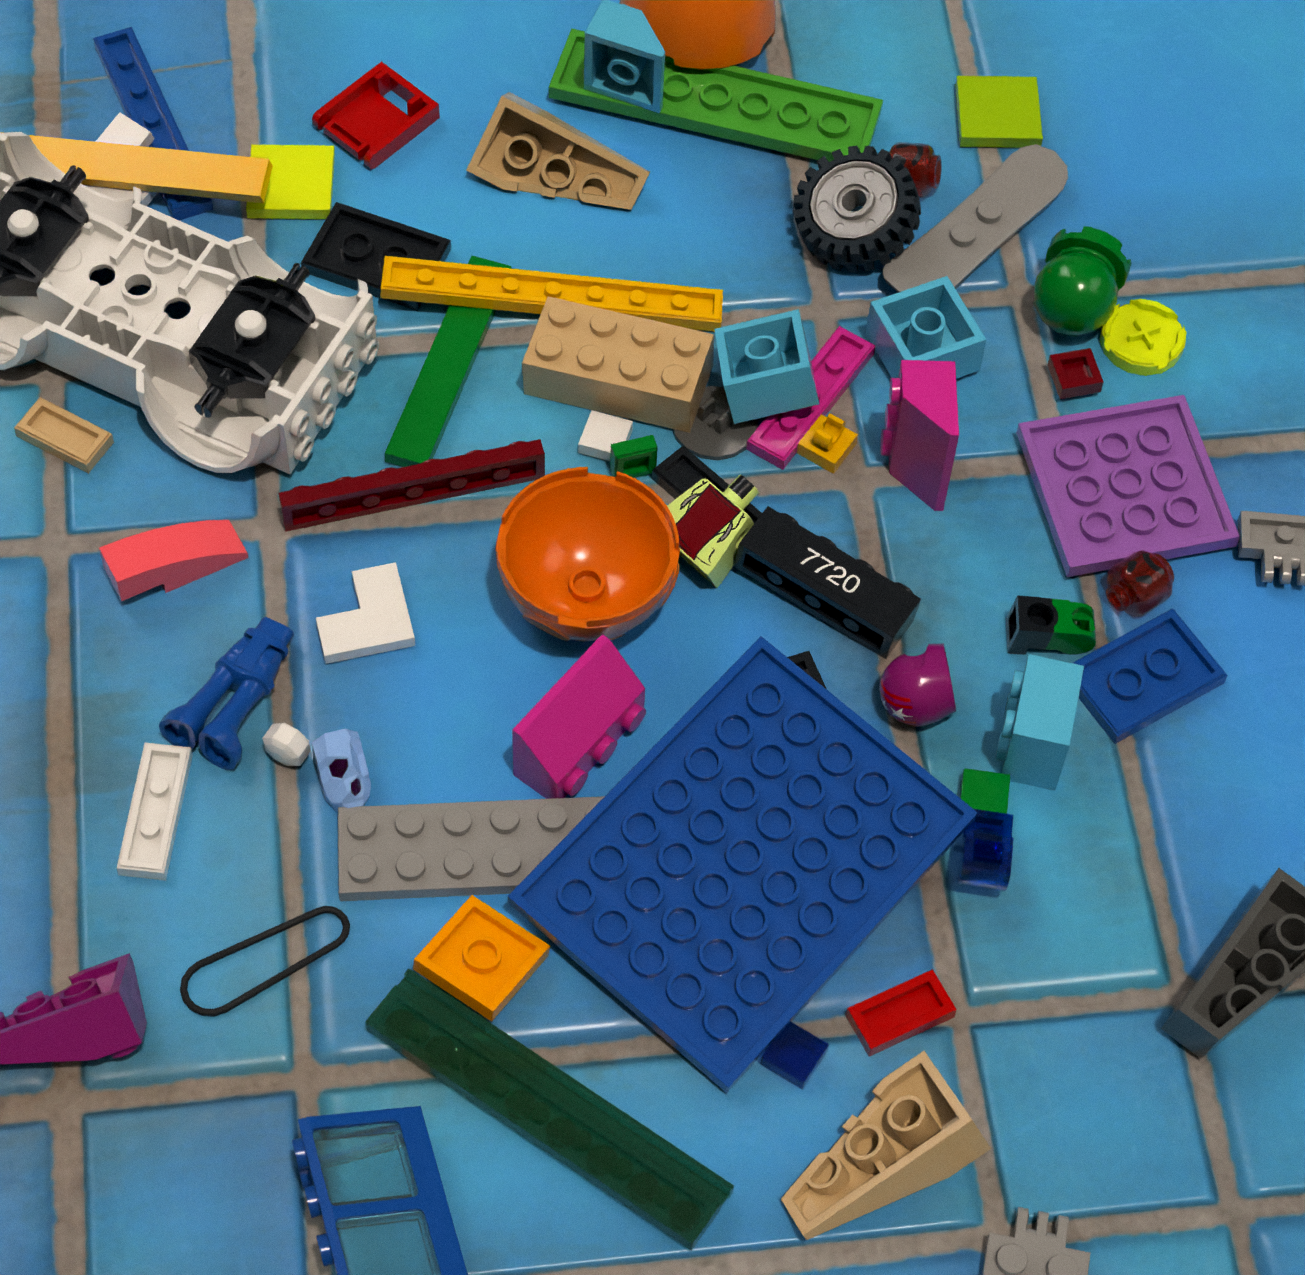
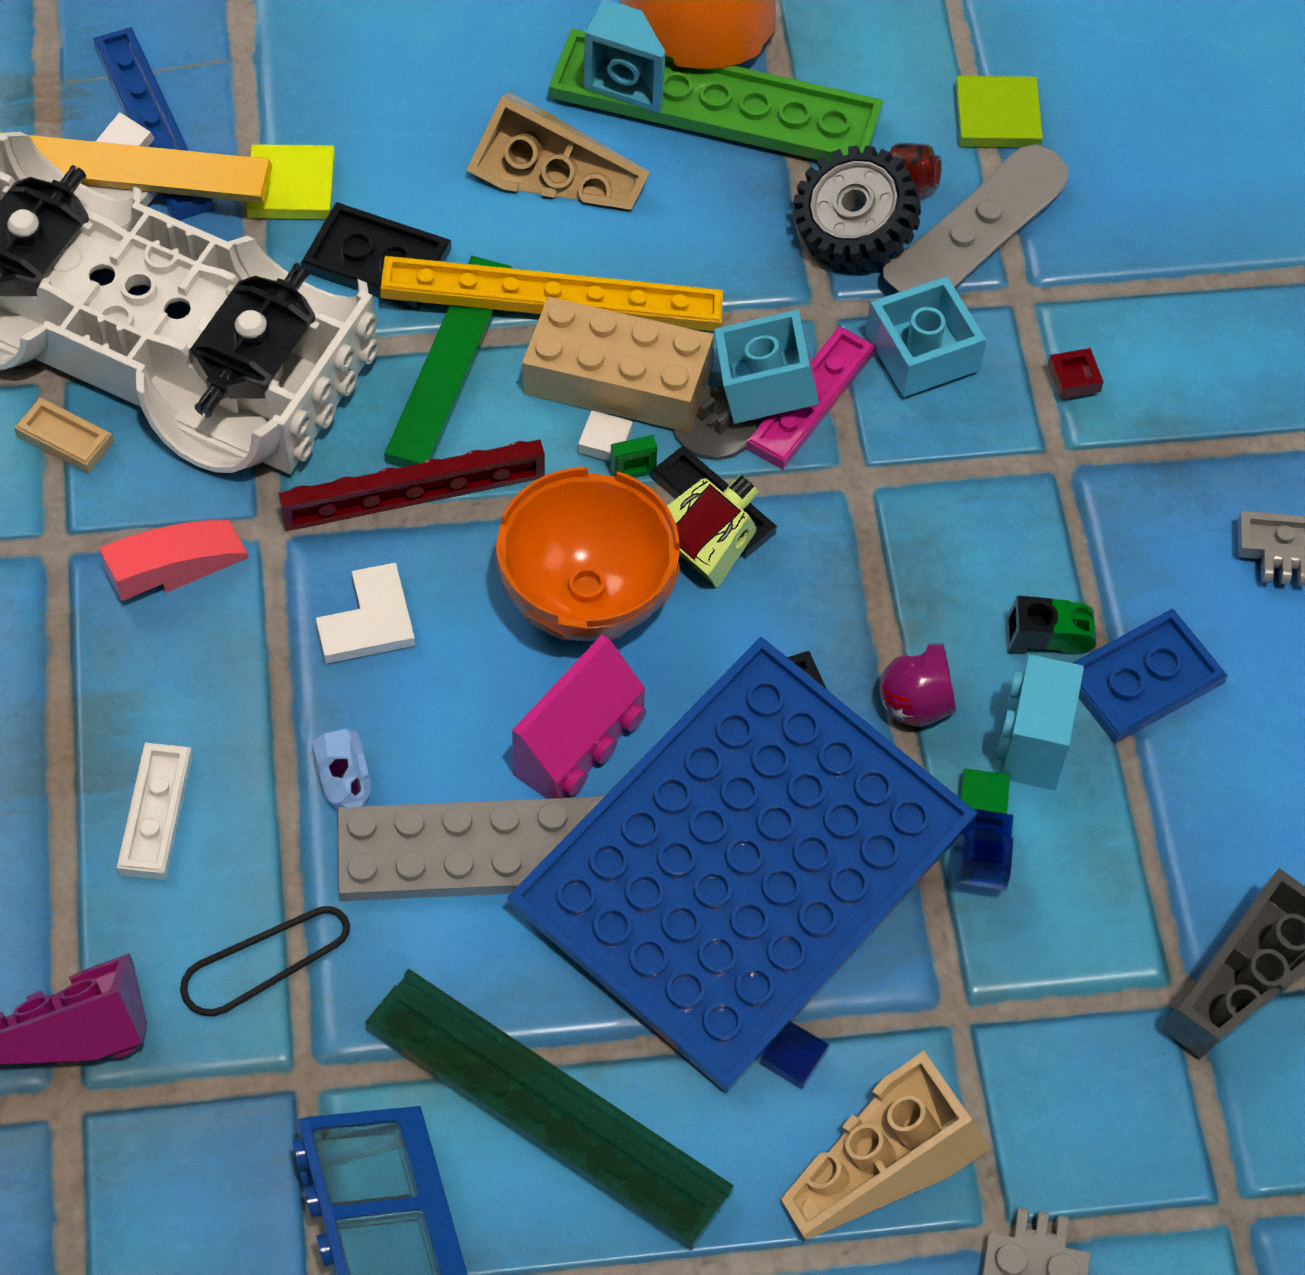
blue piece [159,617,294,770] -> none
white tile [262,723,311,766] -> none
red container [312,61,440,169] -> none
light orange plate [413,895,550,1022] -> none
black brick [734,506,921,659] -> none
yellow tile [797,413,858,474] -> none
red tile [846,969,957,1057] -> none
dark pink slope [881,360,959,511] -> none
medium lavender plate [1016,395,1240,577] -> none
green tile [1033,226,1132,337] -> none
neon yellow tile [1100,299,1187,376] -> none
clear red head [1106,550,1174,617] -> none

